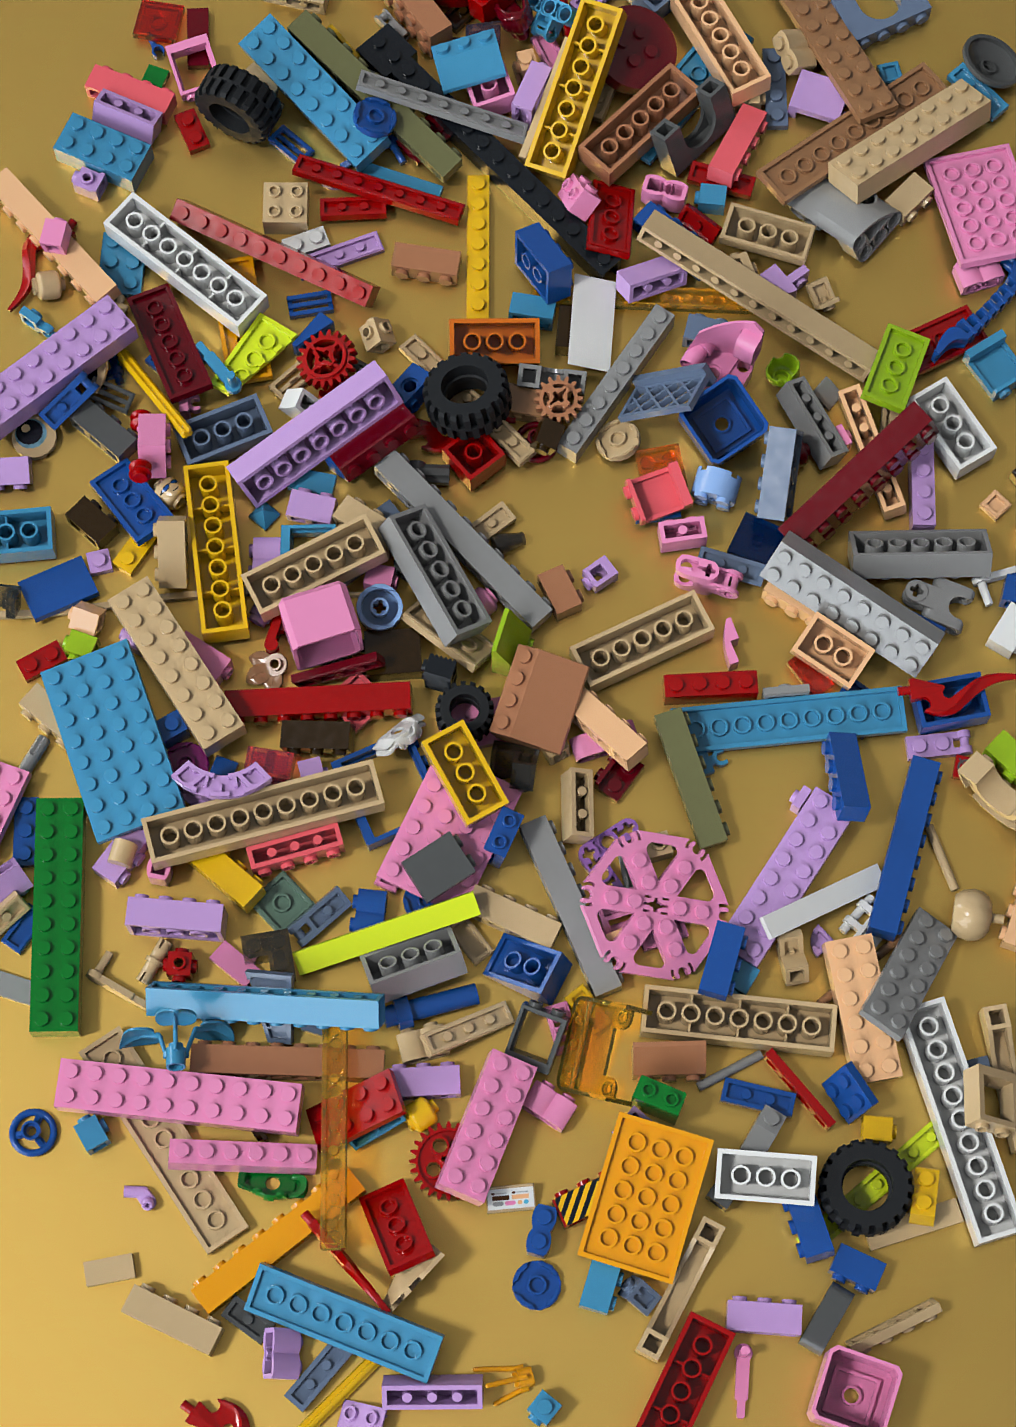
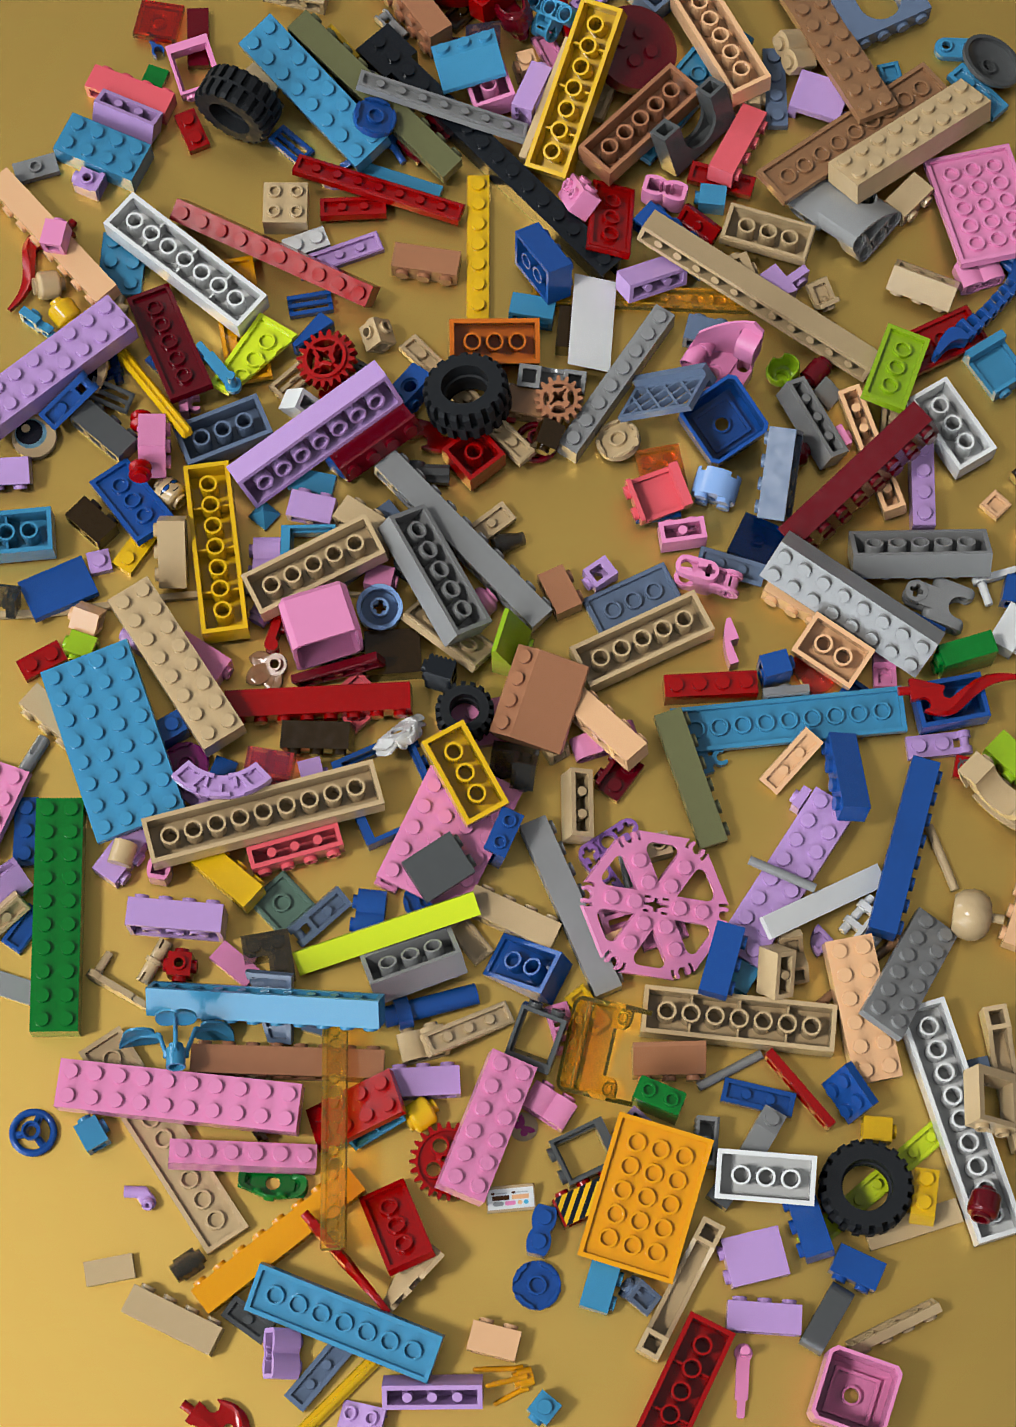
none -> light grey plate [12,152,61,185]
none -> yellow head [48,297,81,329]
none -> clear smoke brick [169,1247,207,1283]
none -> light nougat brick [466,1317,522,1363]
none -> tan sticker [511,1112,538,1141]
none -> dark grey window [546,1116,612,1189]
none -> sand blue tile [582,562,681,634]
none -> light grey brick [693,1115,720,1170]
none -> lavender panel [716,1225,791,1290]
none -> light grey bar [748,856,817,893]
none -> blue brick [756,649,795,690]
none -> tan brick [756,943,796,1000]
none -> light nougat plate [759,726,824,795]
none -> dark red brick [800,356,833,389]
none -> bright pink slope [872,652,897,688]
none -> tan brick [886,259,960,312]
none -> green brick [930,630,999,679]
none -> dark azure plate [934,37,969,62]
none -> dark red head [967,1185,1002,1225]

